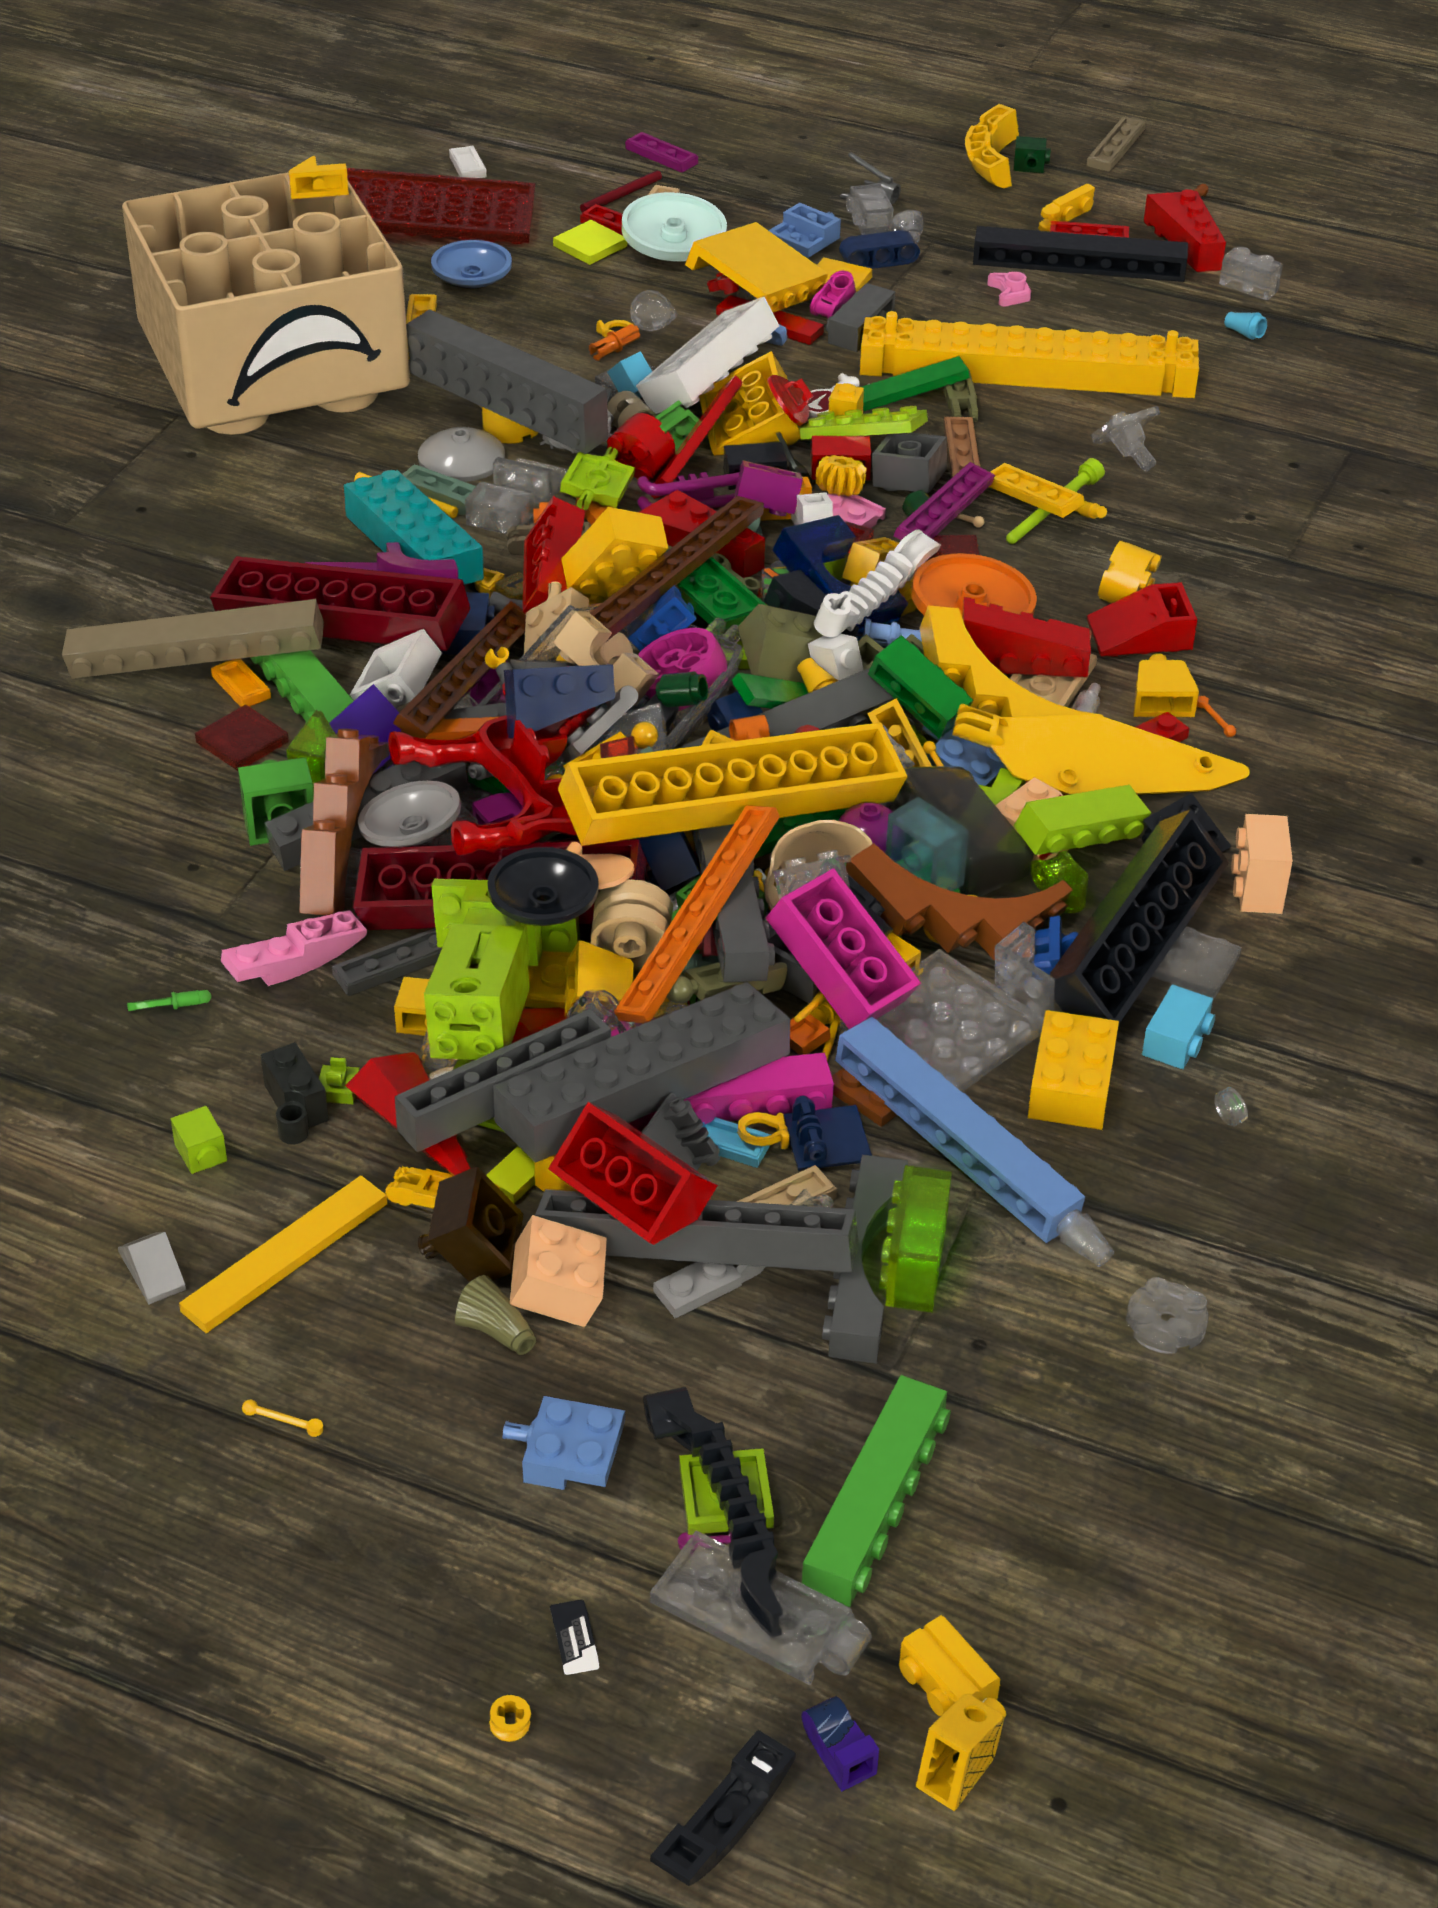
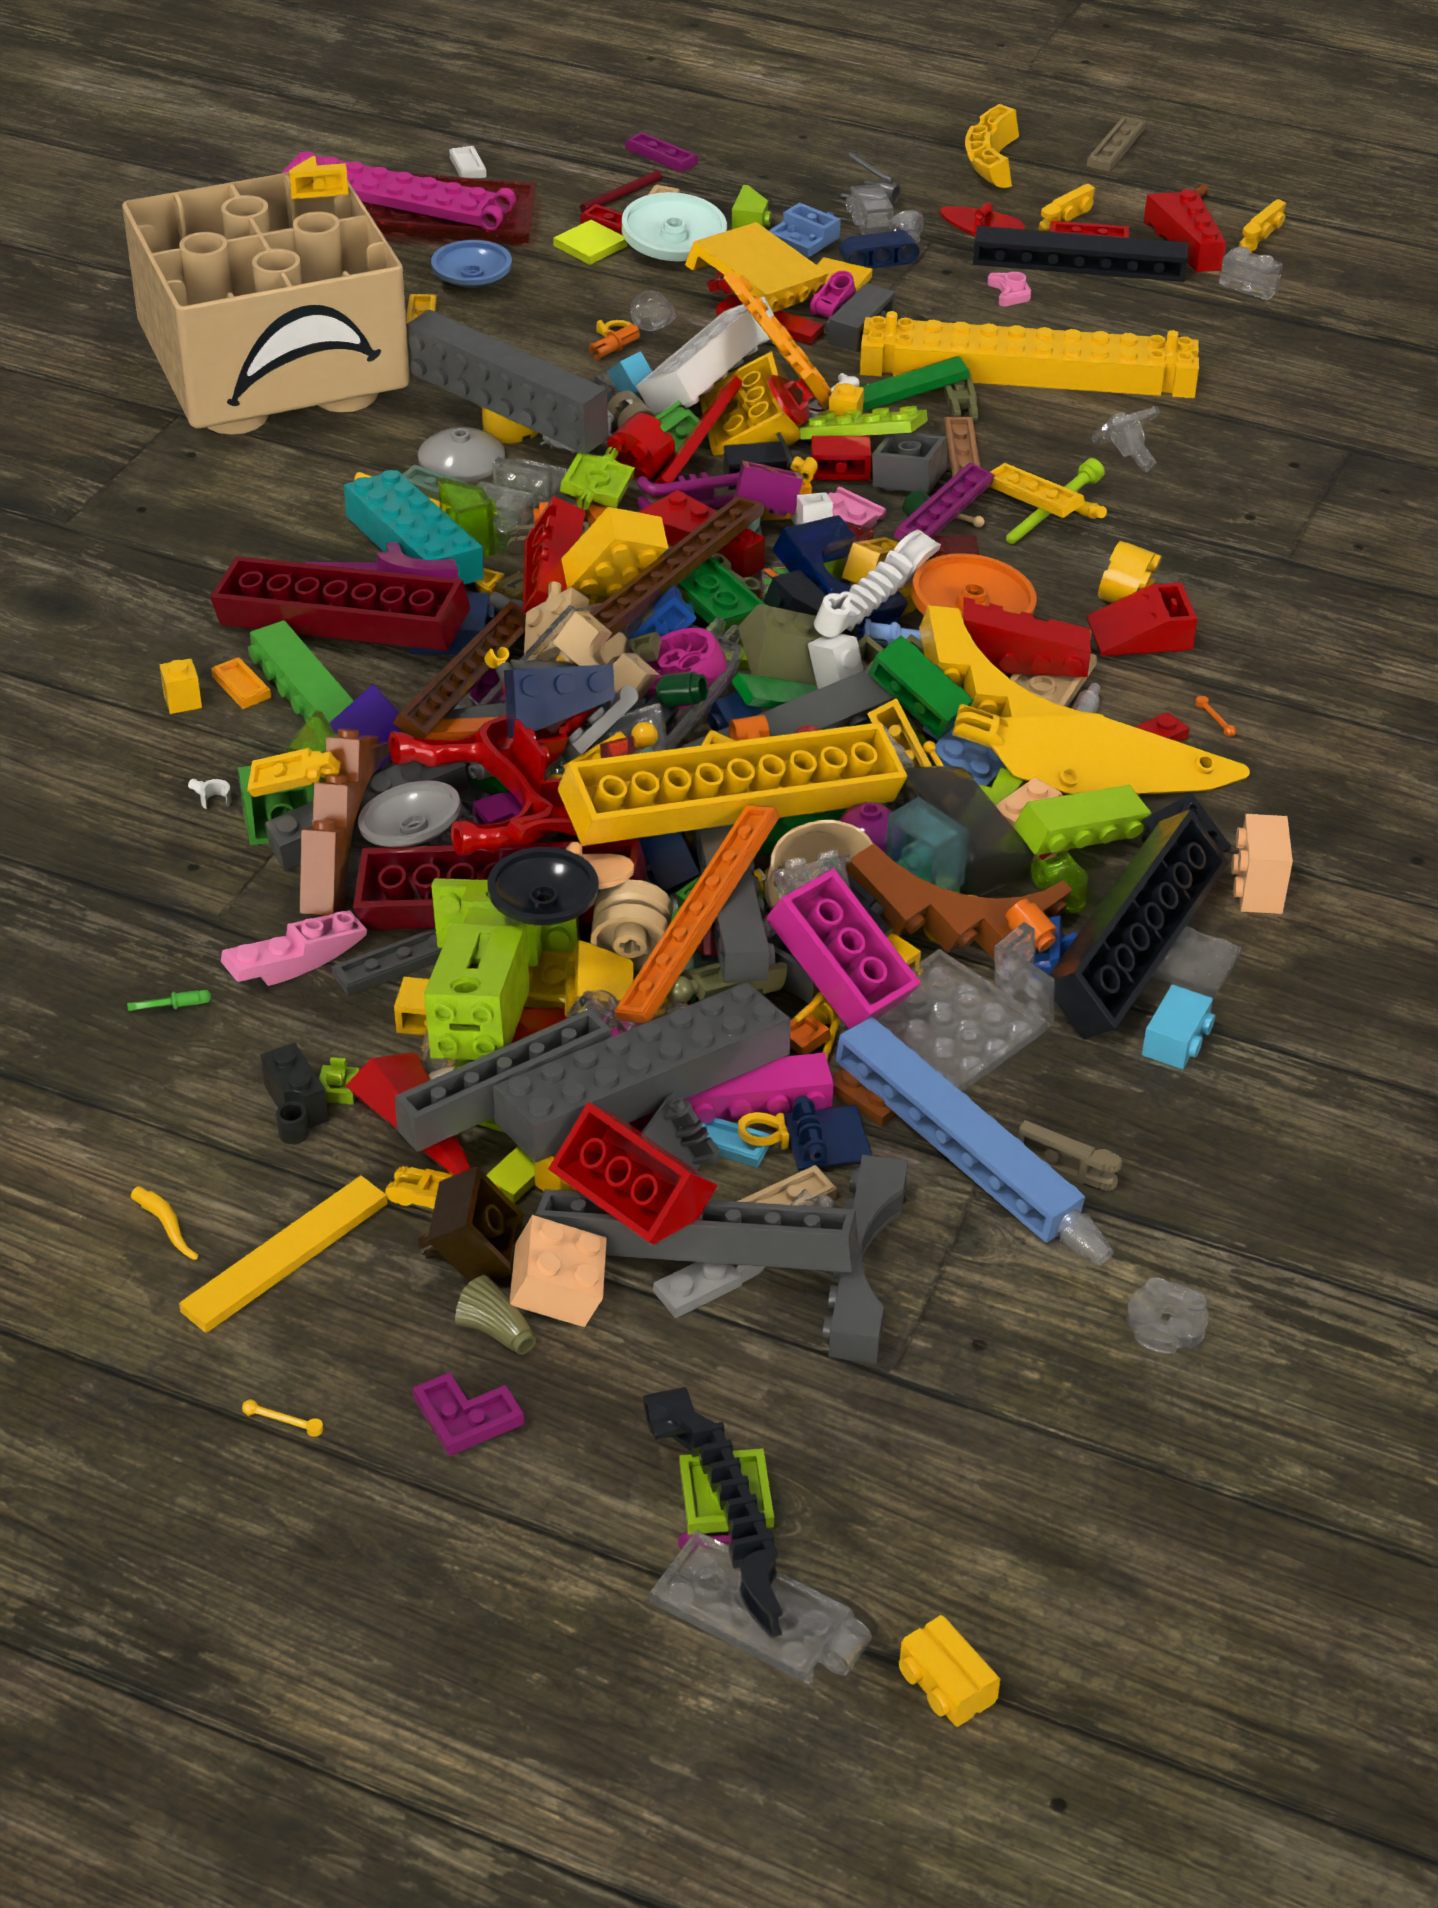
dark tan brick [62,599,324,679] -> none
light grey slope [118,1232,186,1305] -> none
lime brick [170,1106,227,1174] -> none
clear red tile [195,705,289,771] -> none
white window [350,629,442,708] -> none
yellow bush [489,1695,531,1742] -> none
medium blue plate [503,1396,625,1490] -> none
sticker [550,1599,599,1675] -> none
black slope [650,1730,796,1886] -> none
yellow cone [797,658,838,693] -> none
dark purple leg [801,1696,879,1792] -> none
bright green brick [802,1375,951,1607] -> none
yellow gear [815,455,866,497] -> none
clear neon green brick [879,1165,952,1313] -> none
yellow torso [916,1694,1006,1811] -> none
dark green brick [1013,136,1051,173] -> none
yellow brick [1028,1010,1119,1130] -> none
yellow torso [1133,654,1199,717] -> none
clear tile [1214,1087,1248,1126] -> none
medium azure cone [1224,312,1267,340] -> none
none -> yellow animal [131,1186,198,1260]
none -> yellow brick [159,659,202,714]
none -> white piece [188,779,232,809]
none -> yellow hinge [247,748,341,797]
none -> dark pink hinge [282,152,516,231]
none -> magenta plate [412,1372,524,1456]
none -> clear neon green slope [438,478,498,557]
none -> olive tile [628,632,662,661]
none -> light orange wing [723,270,832,410]
none -> lime slope [732,185,772,229]
none -> yellow arm [790,456,818,483]
none -> red shield [940,202,1025,236]
none -> orange brick [1005,899,1057,952]
none -> dark tan hinge [1018,1120,1122,1191]
none -> yellow hinge [1239,199,1286,253]

